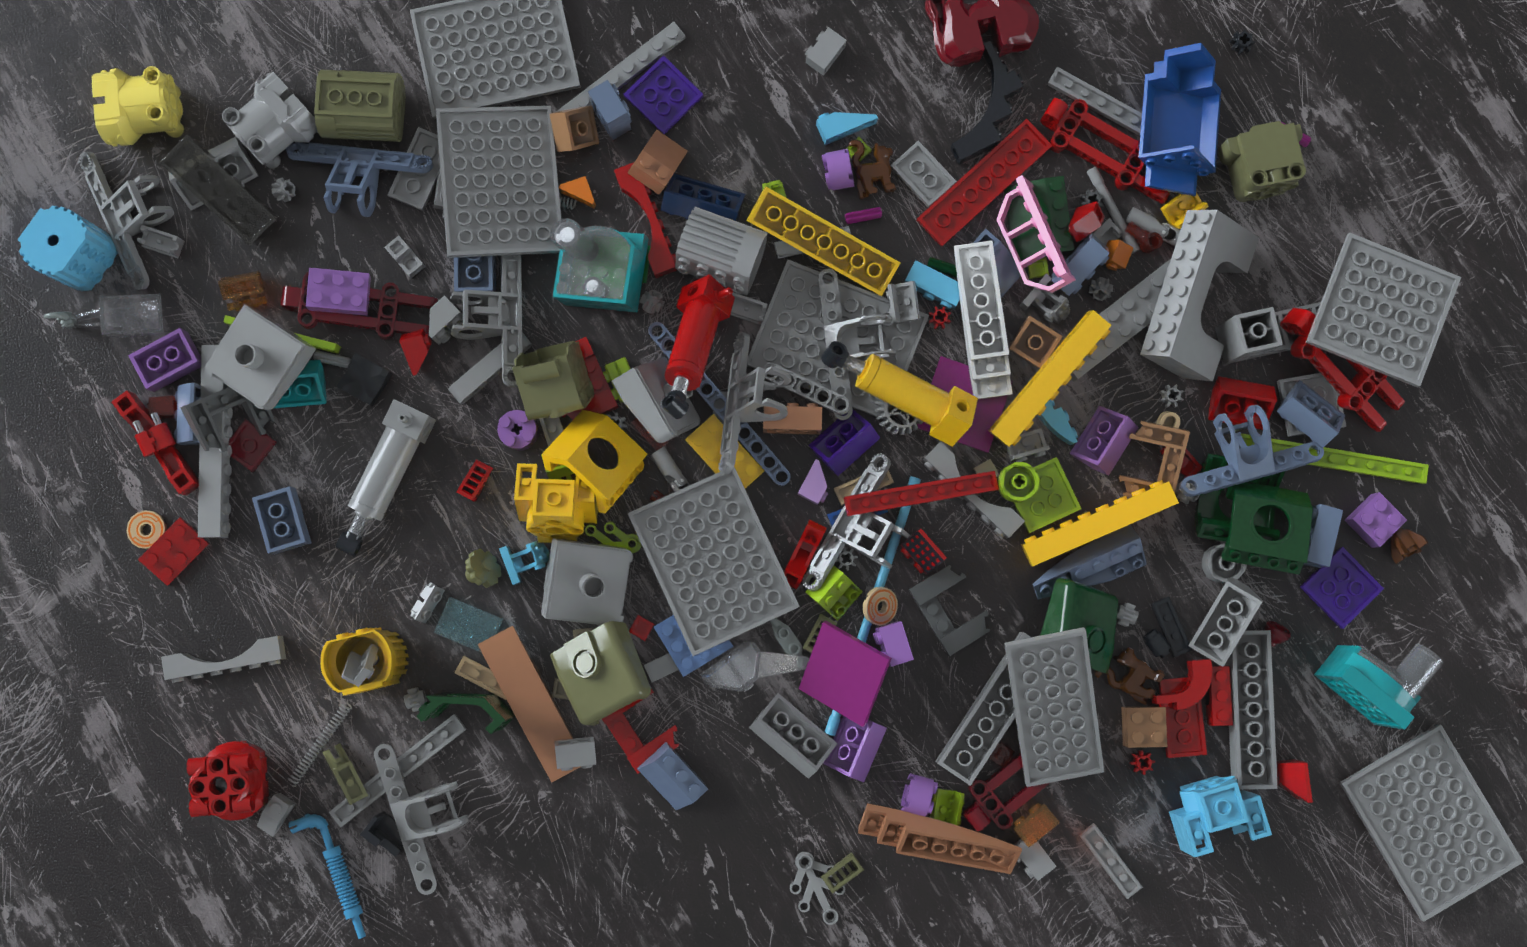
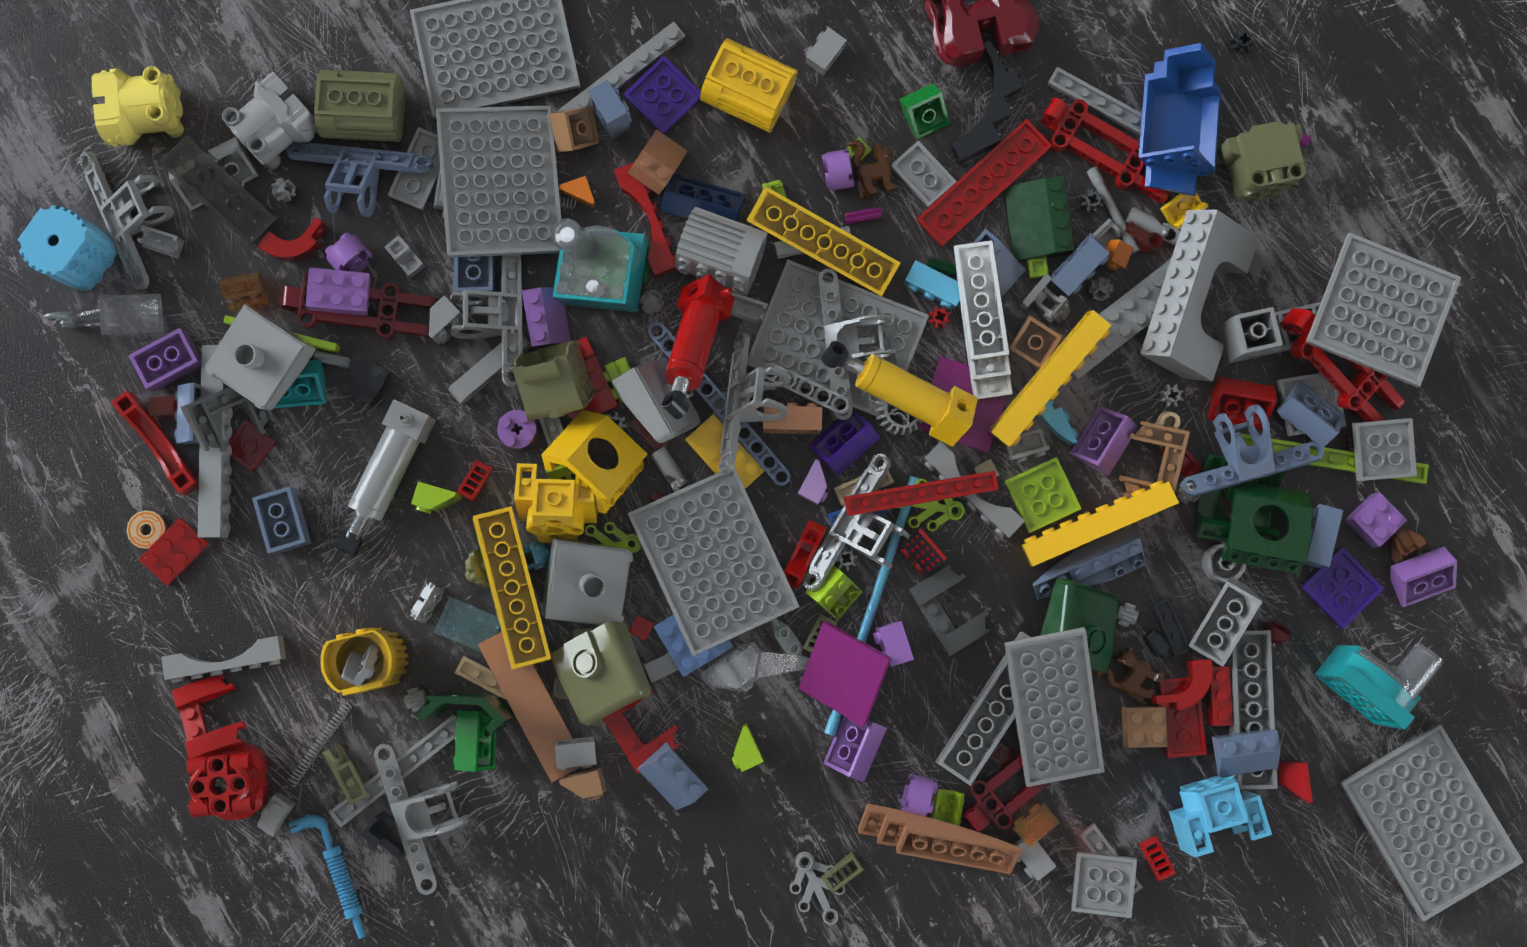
red piece [133,412,176,457] -> none
red slope [399,328,432,376] -> none
light grey slope [749,693,838,779] -> none
medium azure slope [816,112,878,145] -> none
tan tile [863,587,898,626] -> none
light grey bracket [886,281,921,323] -> none
bright pink plate [996,175,1076,293] -> none
lime brick [997,462,1039,502] -> none
red slope [1069,201,1104,242] -> none
red gear [1129,750,1155,775] -> none
none -> red wedge [172,674,246,758]
none -> red arch [257,218,327,261]
none -> medium lavender brick [325,233,372,272]
none -> lime slope [411,482,462,514]
none -> green slope [454,710,497,772]
none -> yellow brick [473,506,551,670]
none -> medium lavender slope [522,287,571,351]
none -> medium nougat slope [559,767,607,801]
none -> yellow piece [700,38,798,133]
none -> lime slope [732,723,764,772]
none -> green slope [899,83,950,139]
none -> lime plant [900,478,965,532]
none -> light grey plate [1071,851,1137,918]
none -> red slope [1139,835,1176,881]
none -> sand blue slope [1212,729,1281,777]
none -> light grey plate [1352,418,1417,481]
none -> medium lavender slope [1390,547,1457,607]

